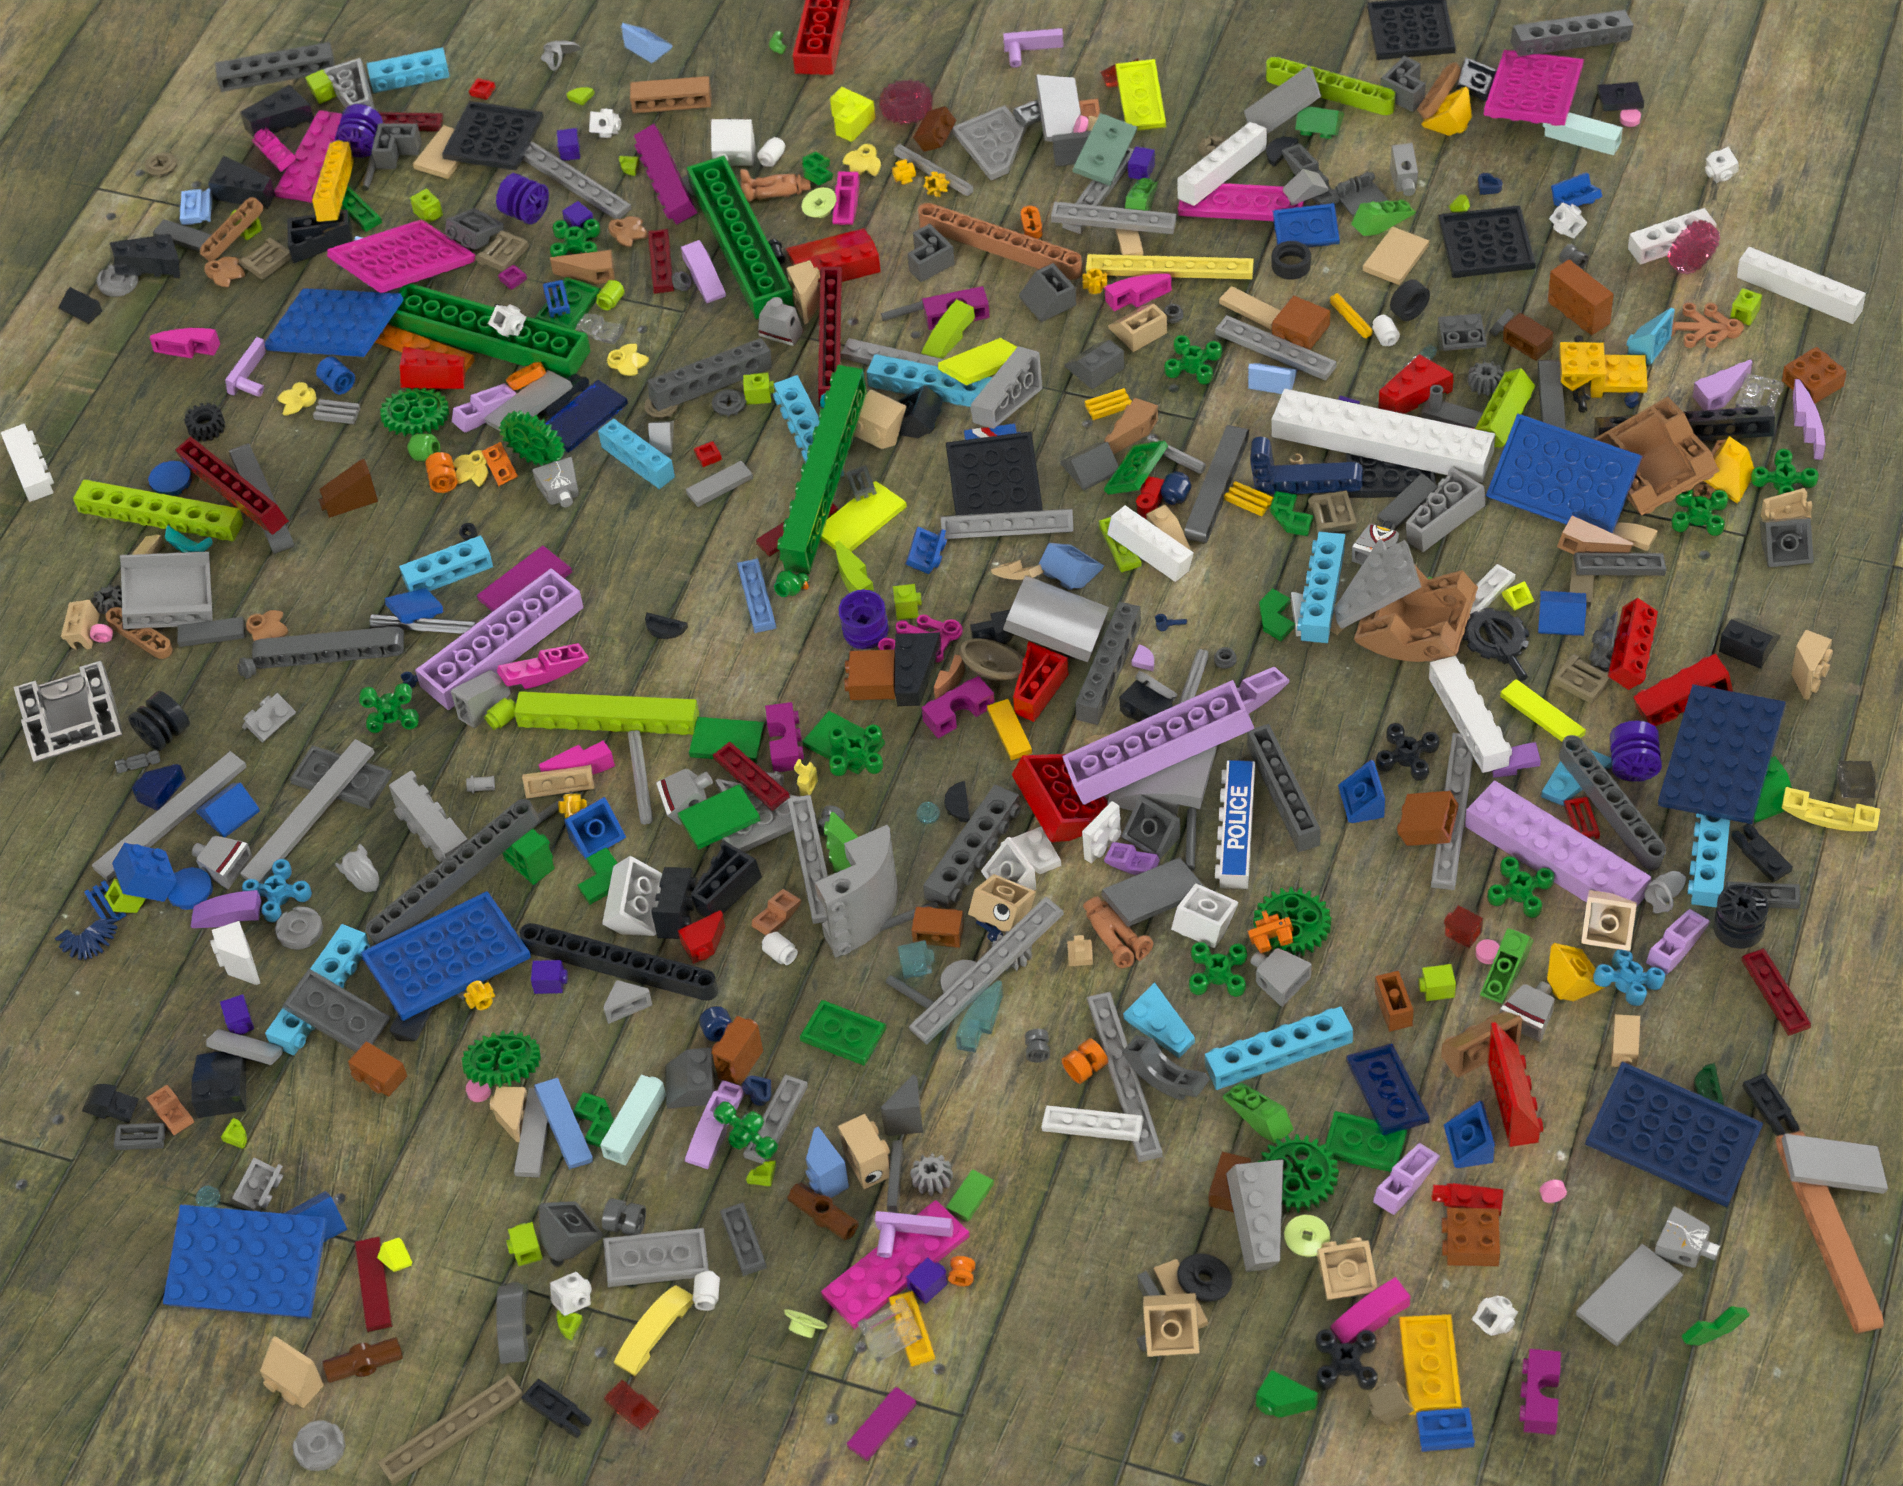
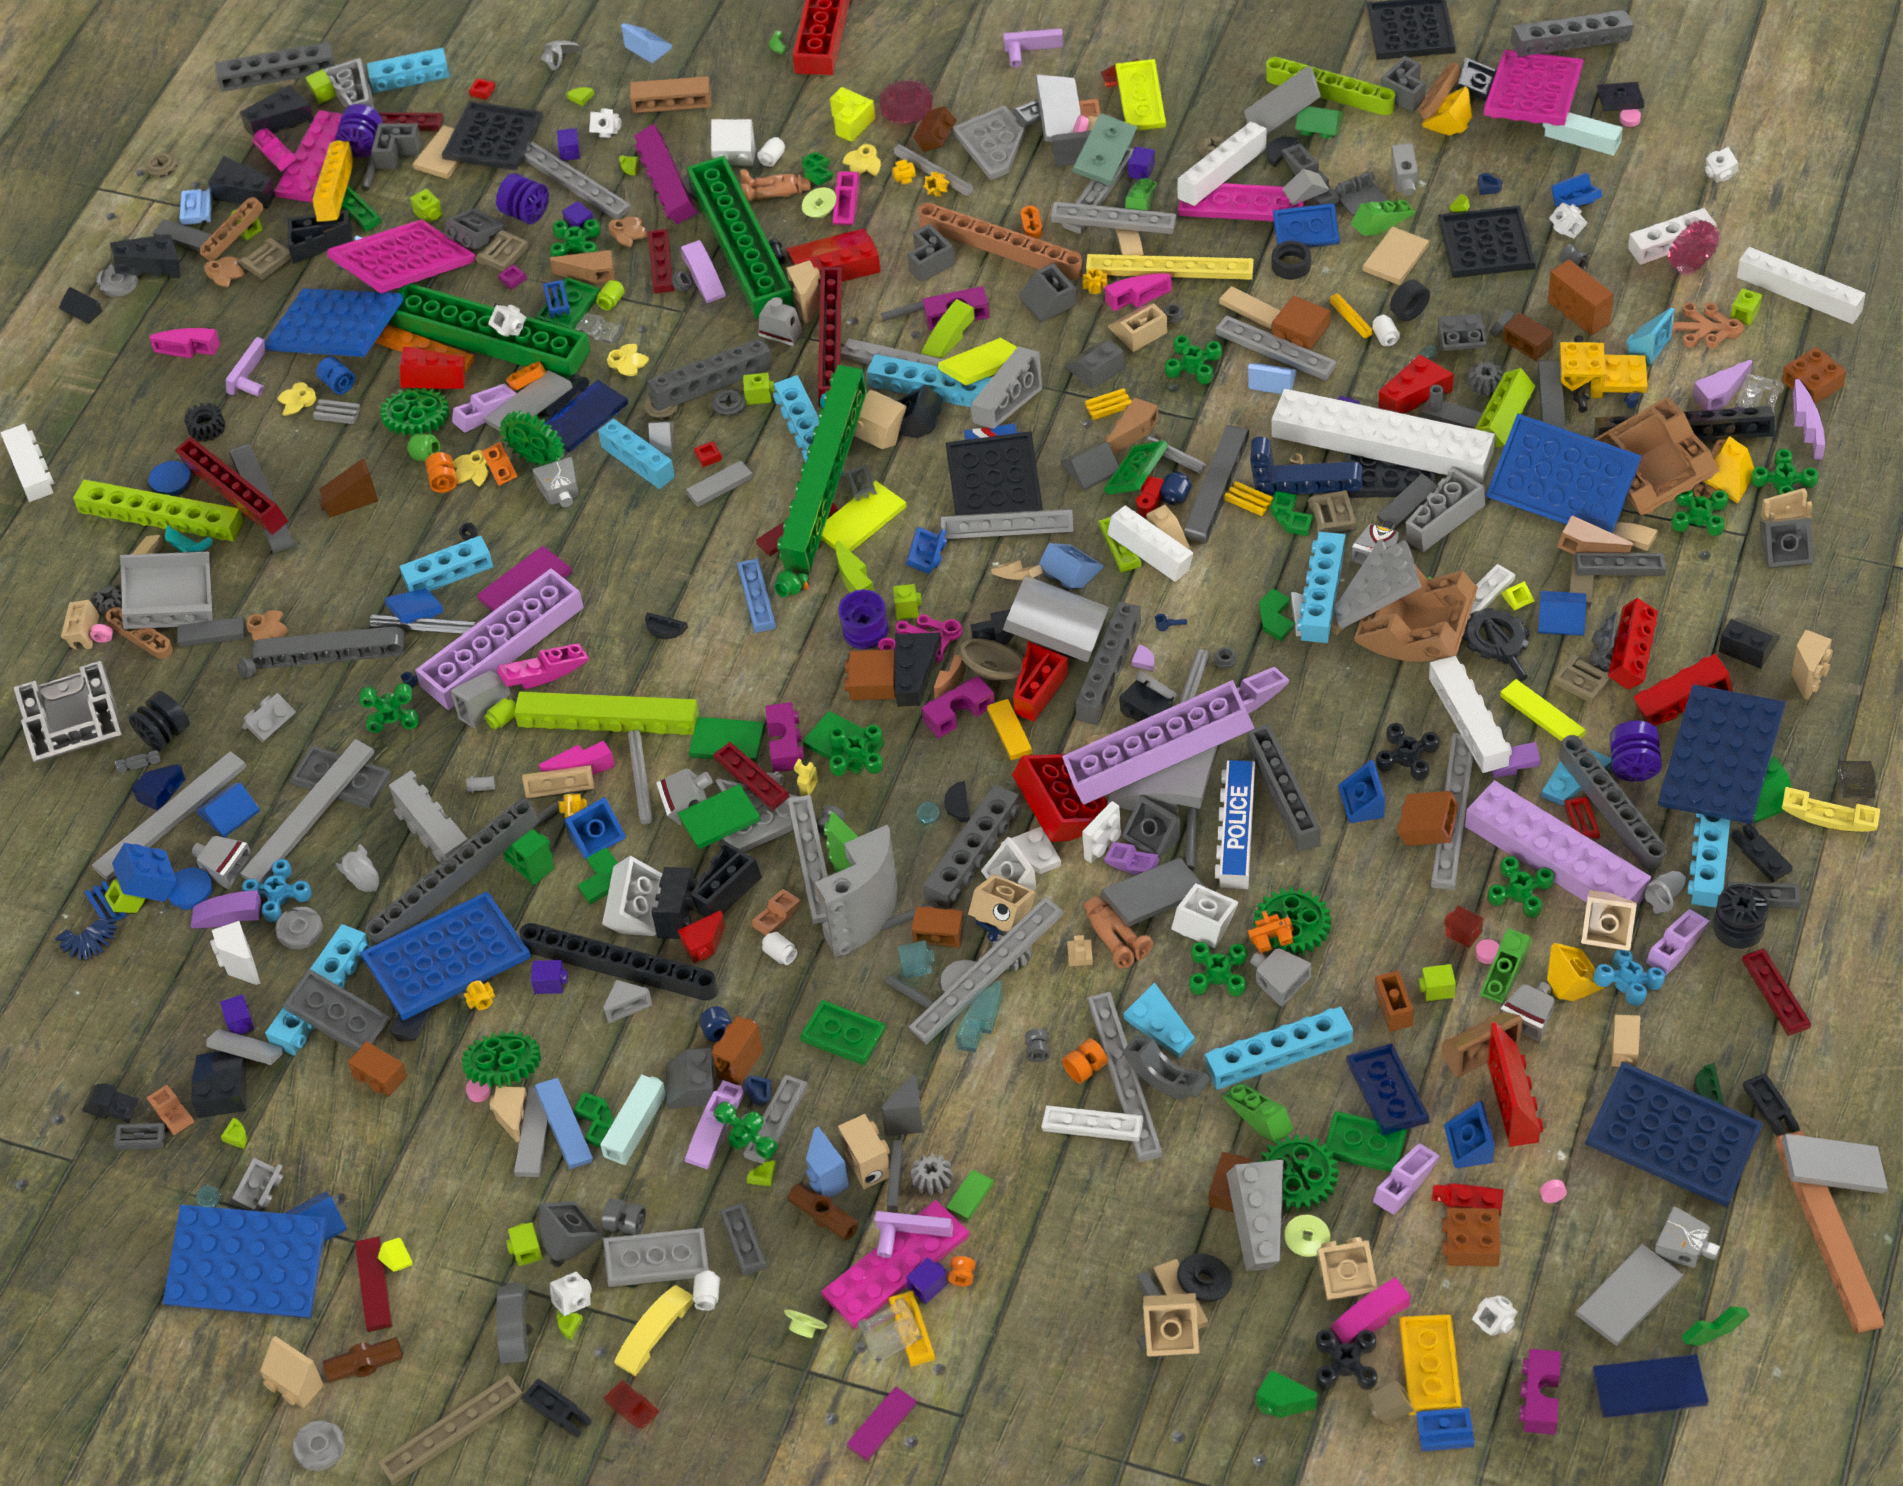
none -> clear blue tile [1592,1354,1709,1418]

